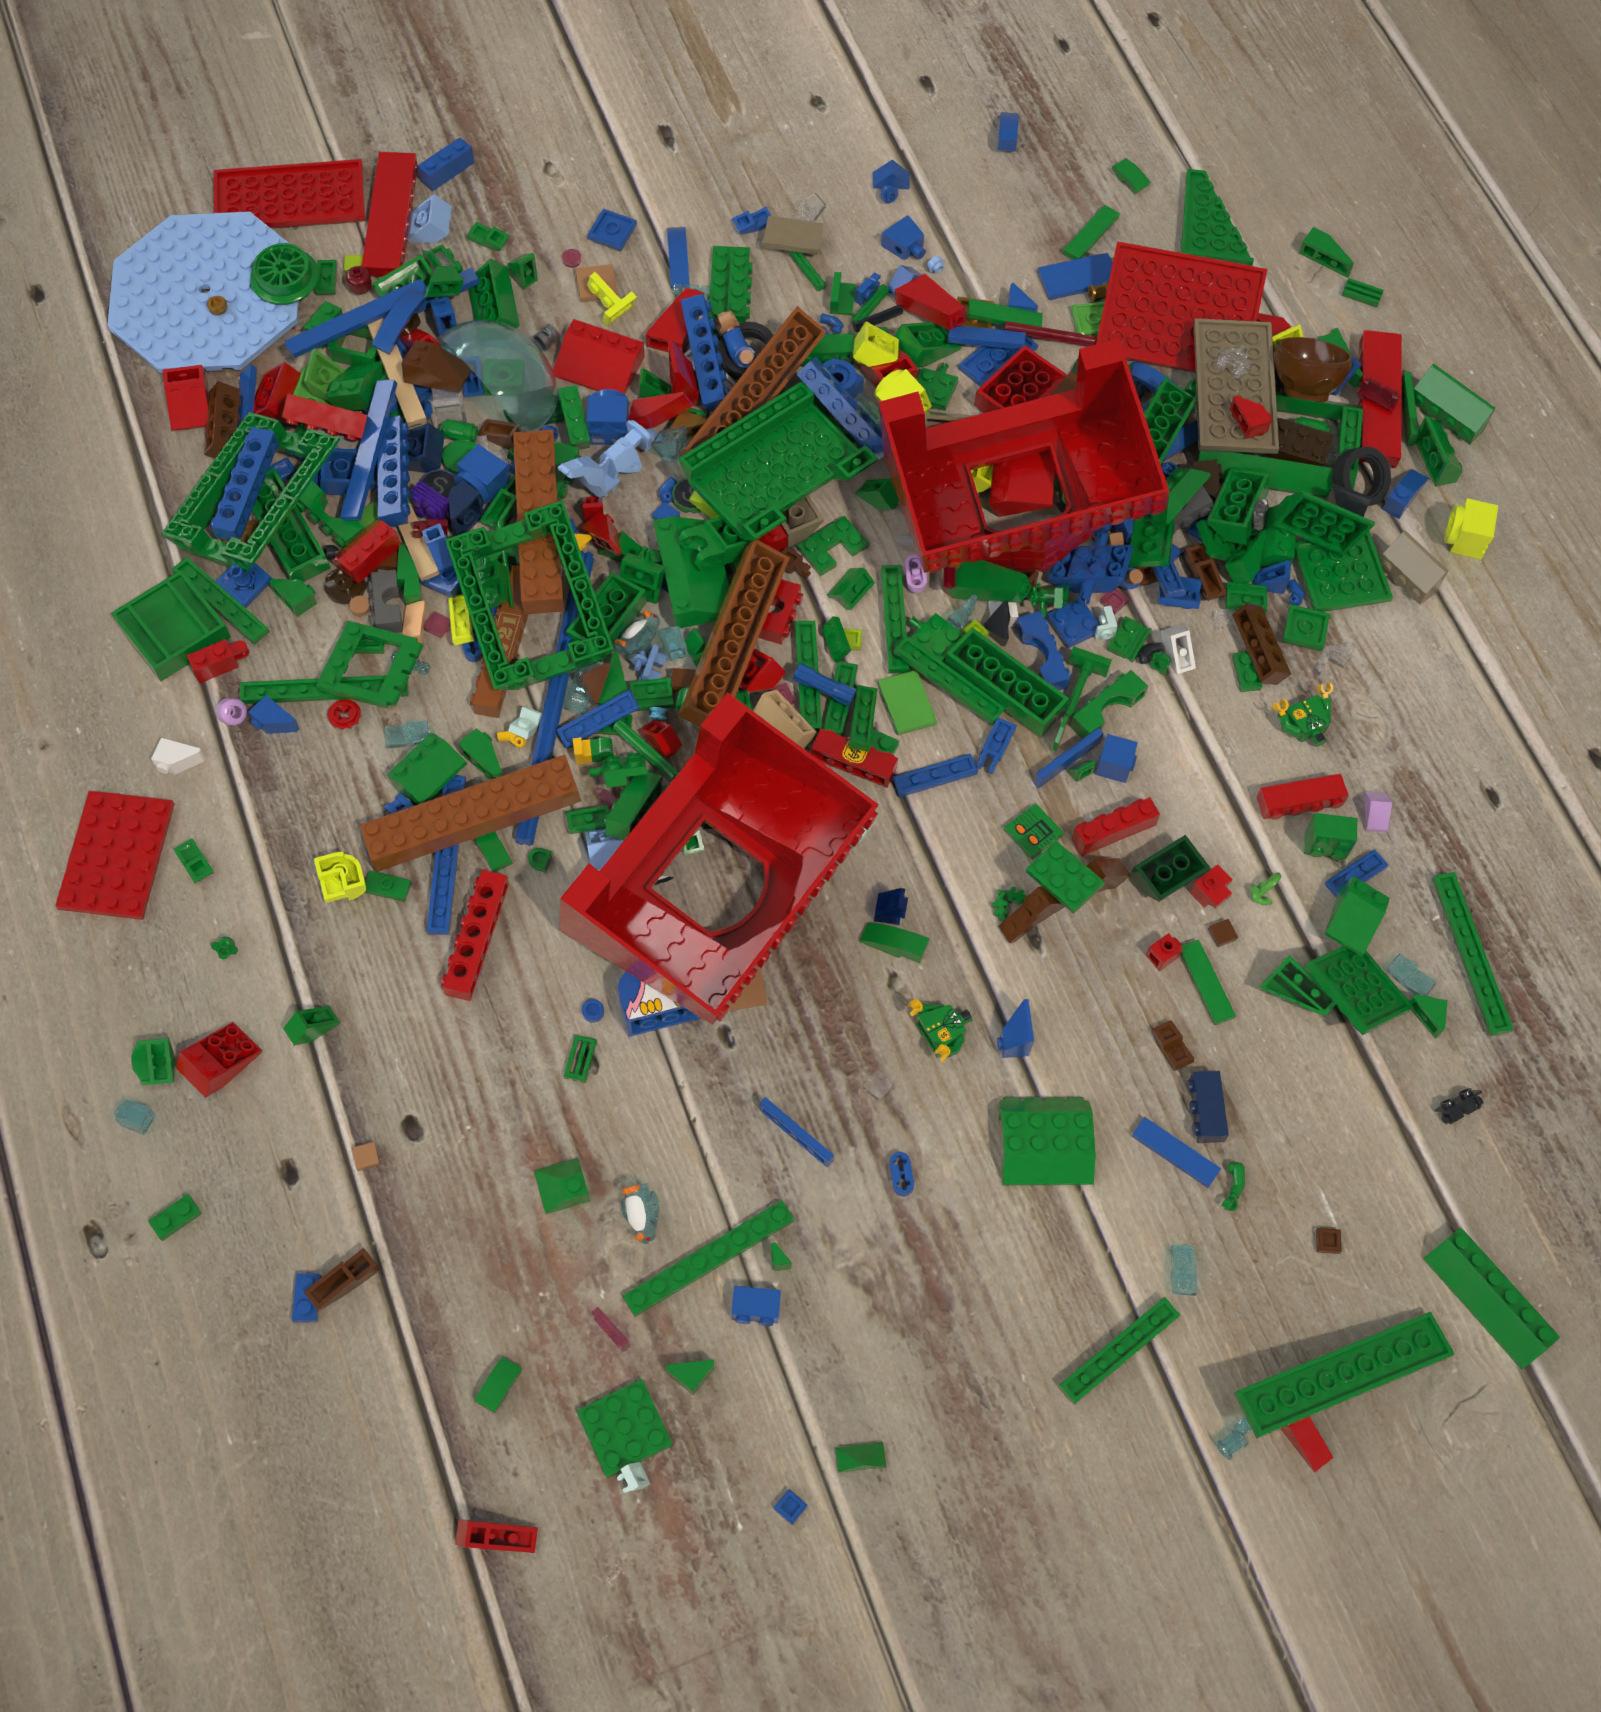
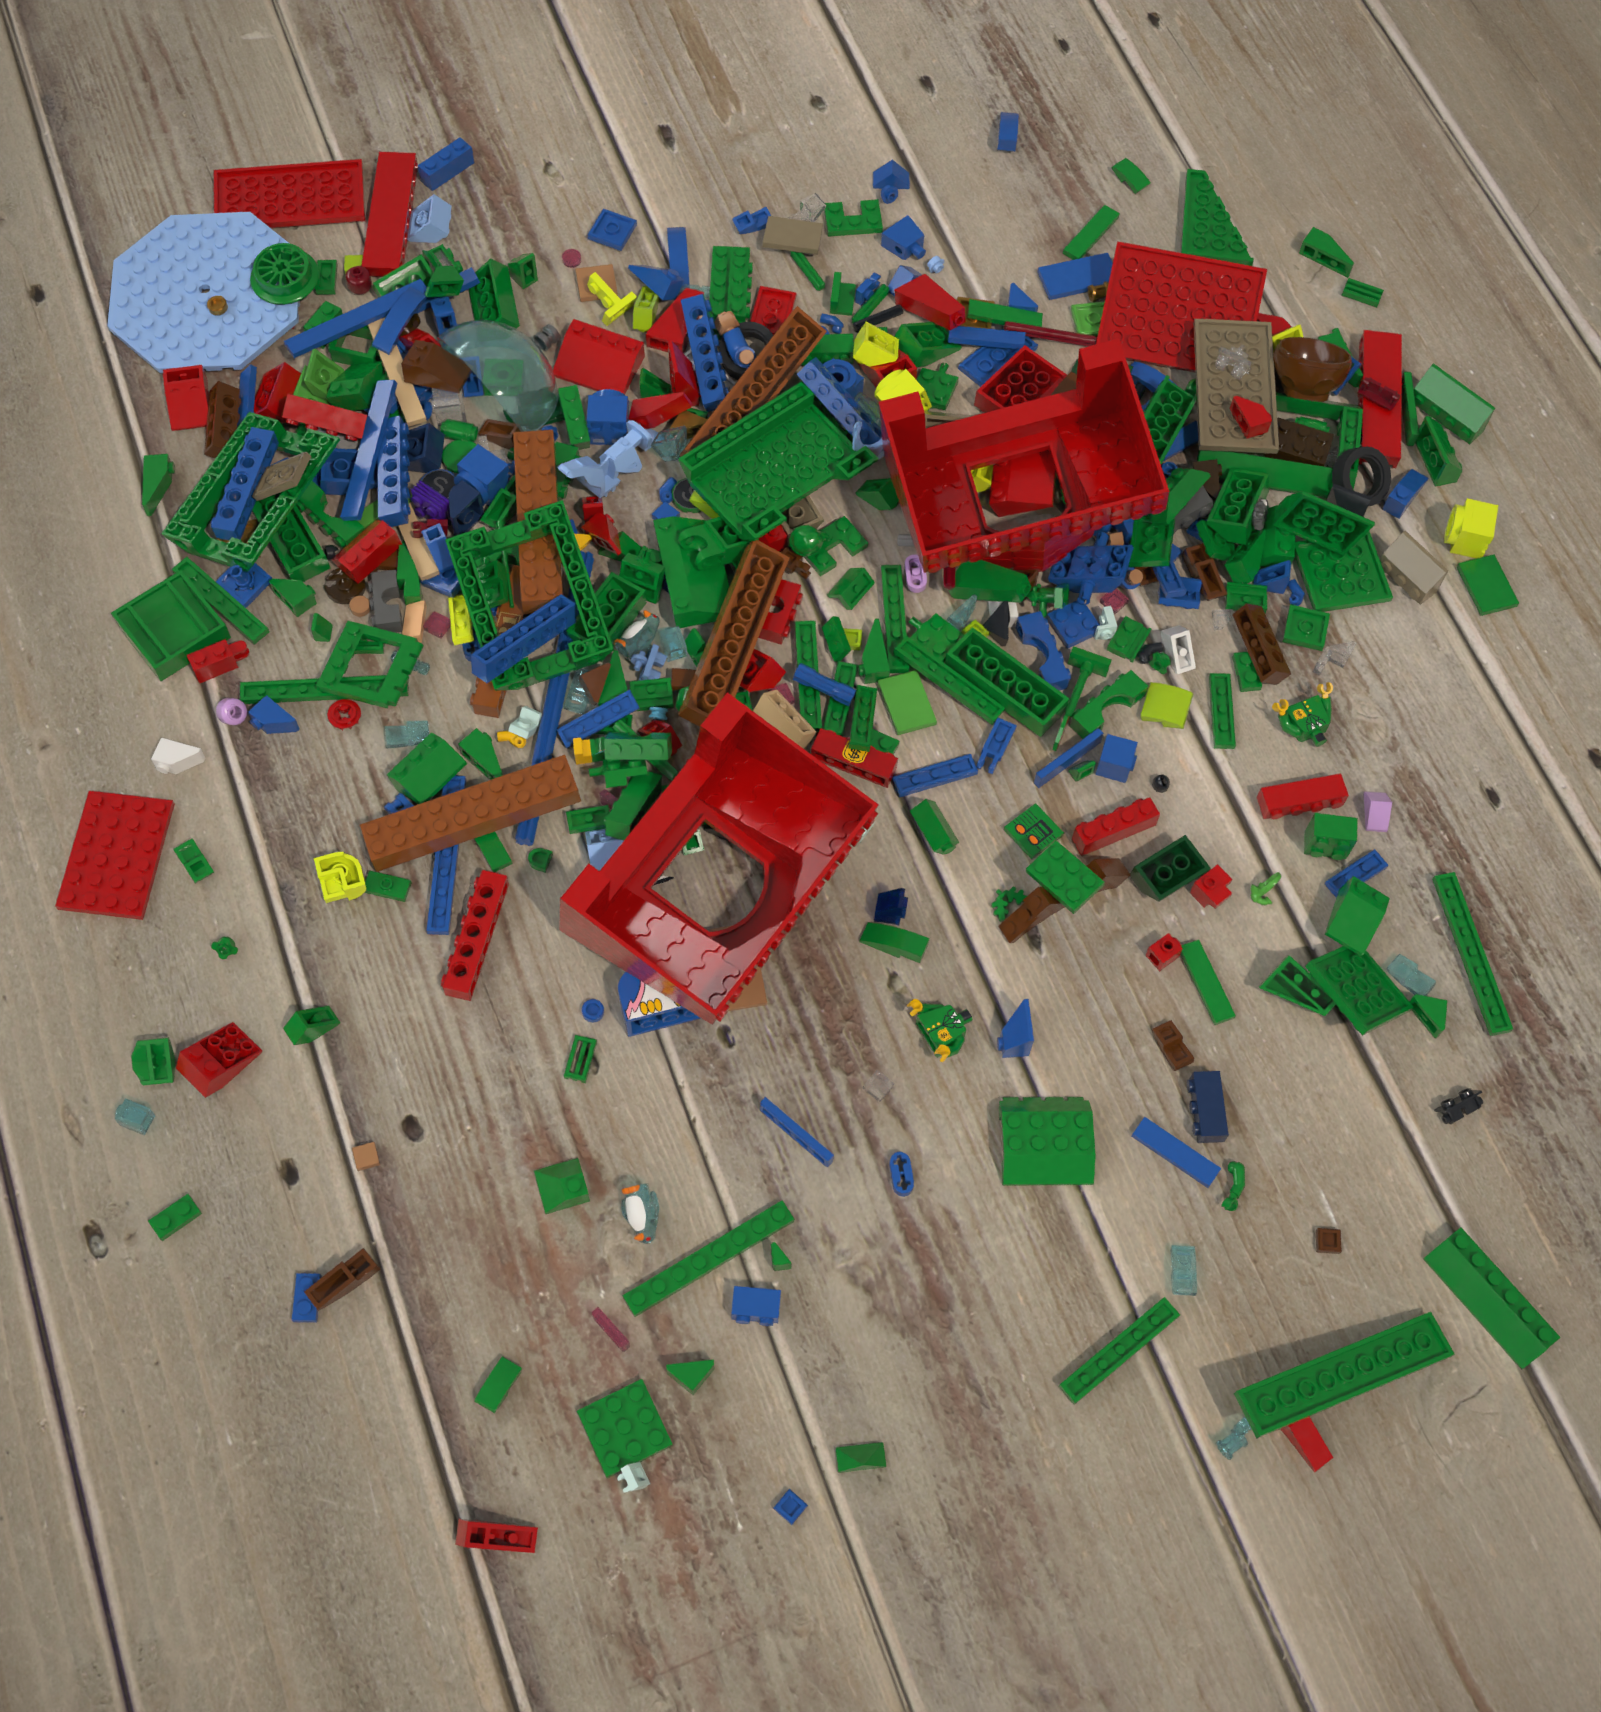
green slope [467,221,510,251] -> none
reddish brown tile [1208,919,1238,947] -> none
none -> green slope [142,454,175,516]
none -> dark tan tile [252,452,311,501]
none -> green slope [311,613,333,642]
none -> blue brick [471,594,576,683]
none -> green arch [604,732,672,760]
none -> blue slope [628,265,685,300]
none -> lime slope [633,286,660,332]
none -> red tile [750,286,797,335]
none -> green hat [789,525,829,557]
none -> green plate [824,199,883,237]
none -> light blue helmet [852,421,883,456]
none -> green slope [858,618,890,684]
none -> green brick [910,799,960,855]
none -> lime slope [1141,682,1193,729]
none -> black hinge [1152,774,1170,793]
none -> green tile [1209,673,1236,749]
none -> green tile [1456,554,1519,616]

